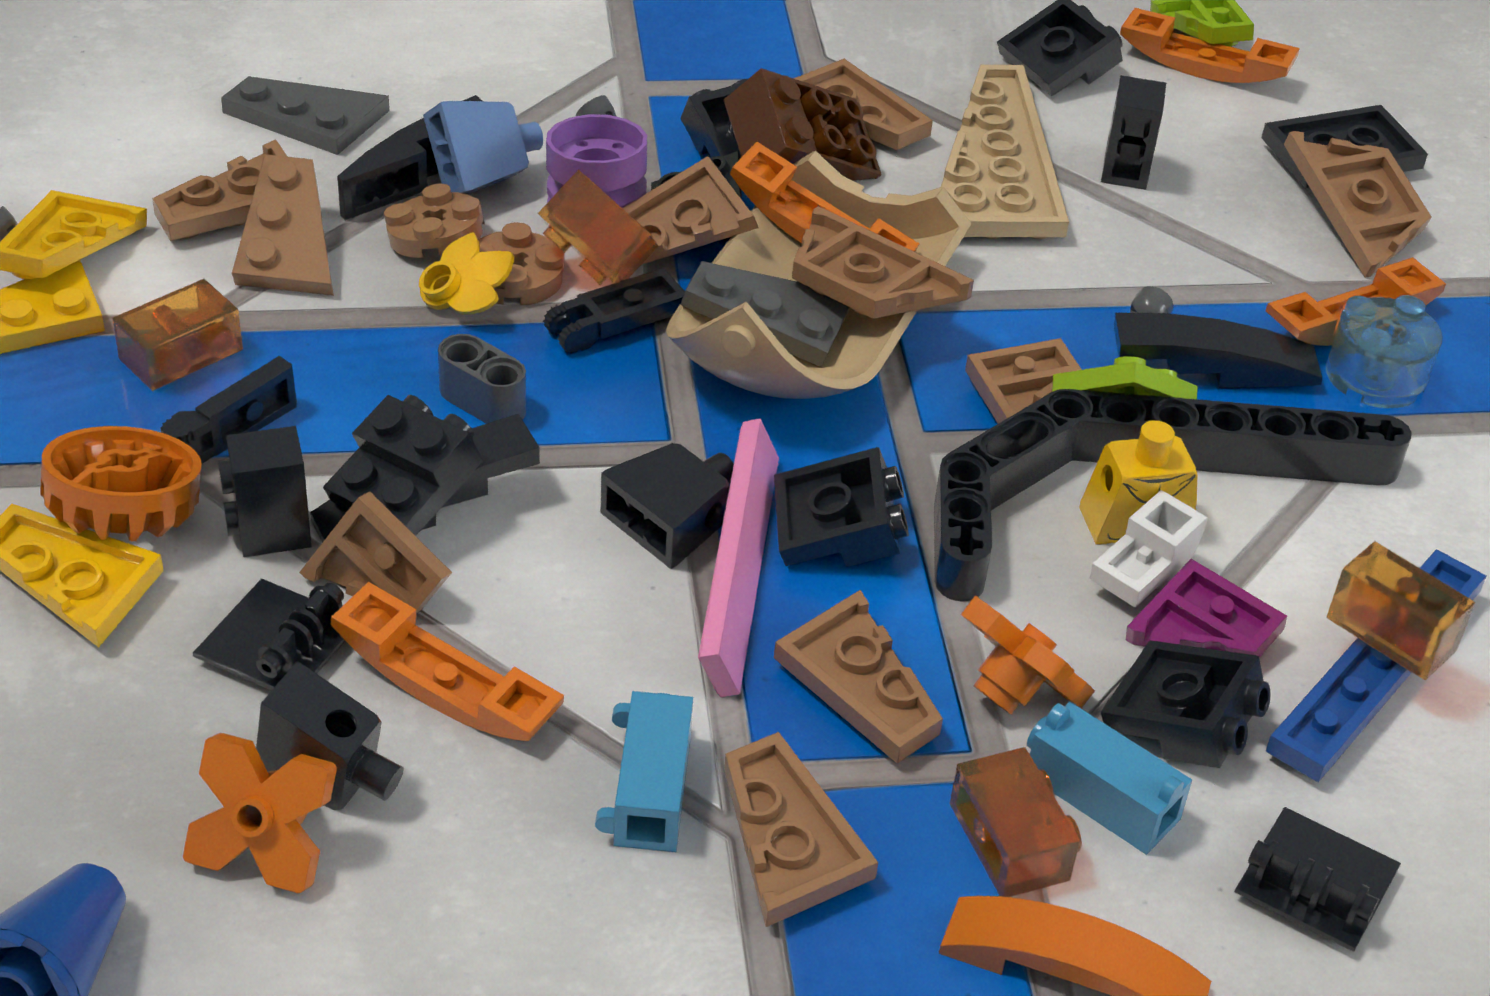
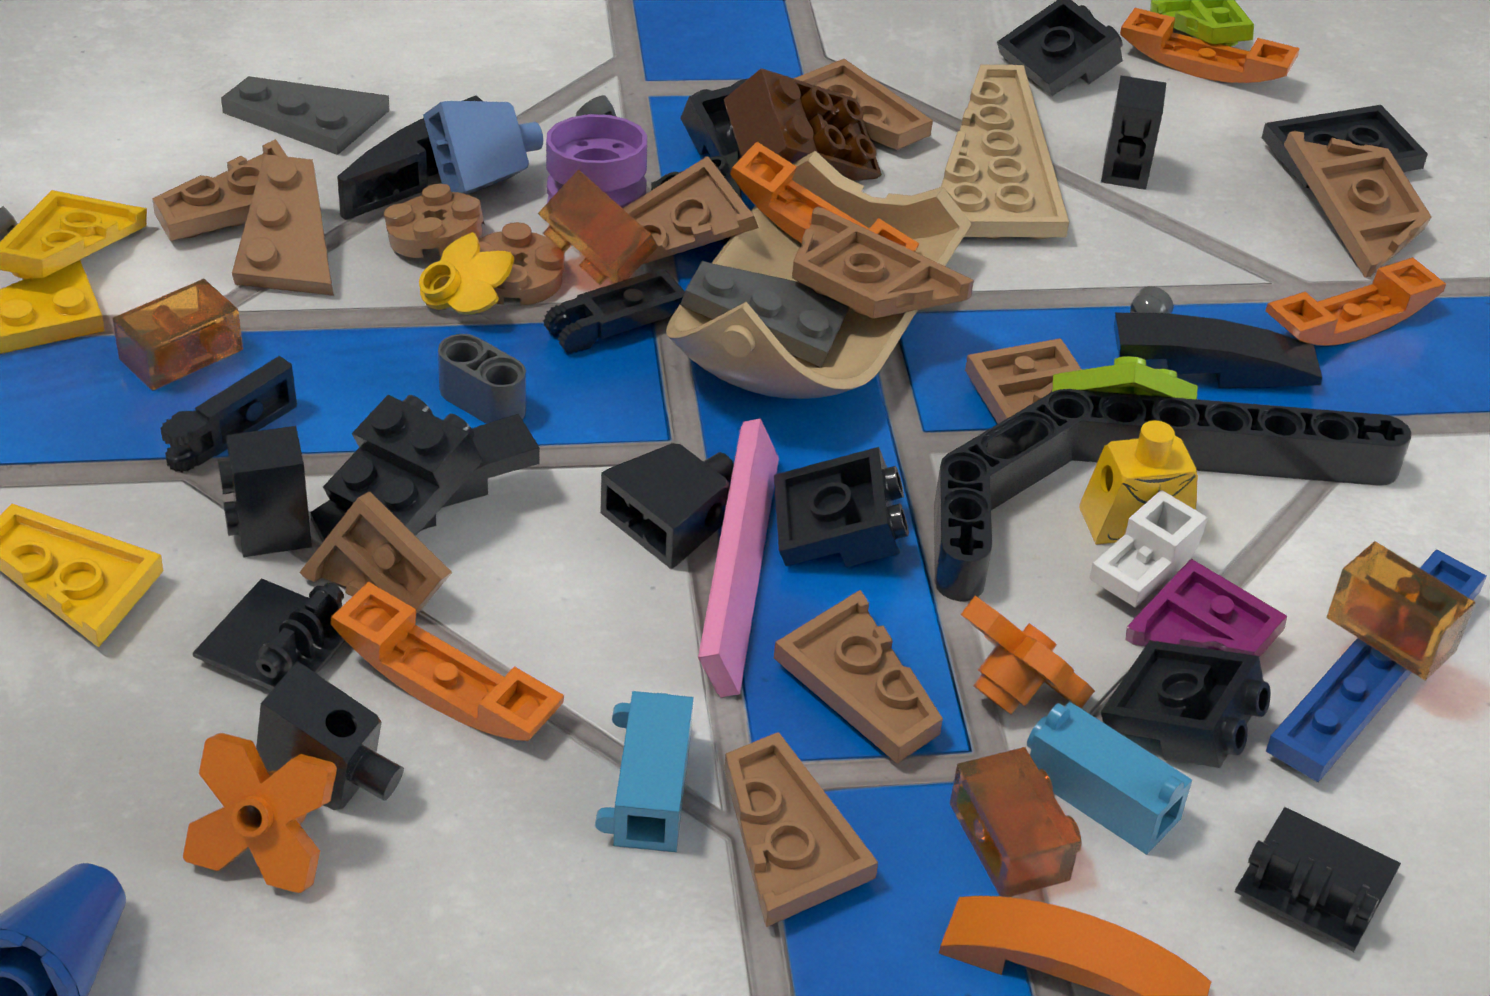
orange gear [40,426,202,541] -> none
clear light blue brick [1326,295,1443,408] -> none

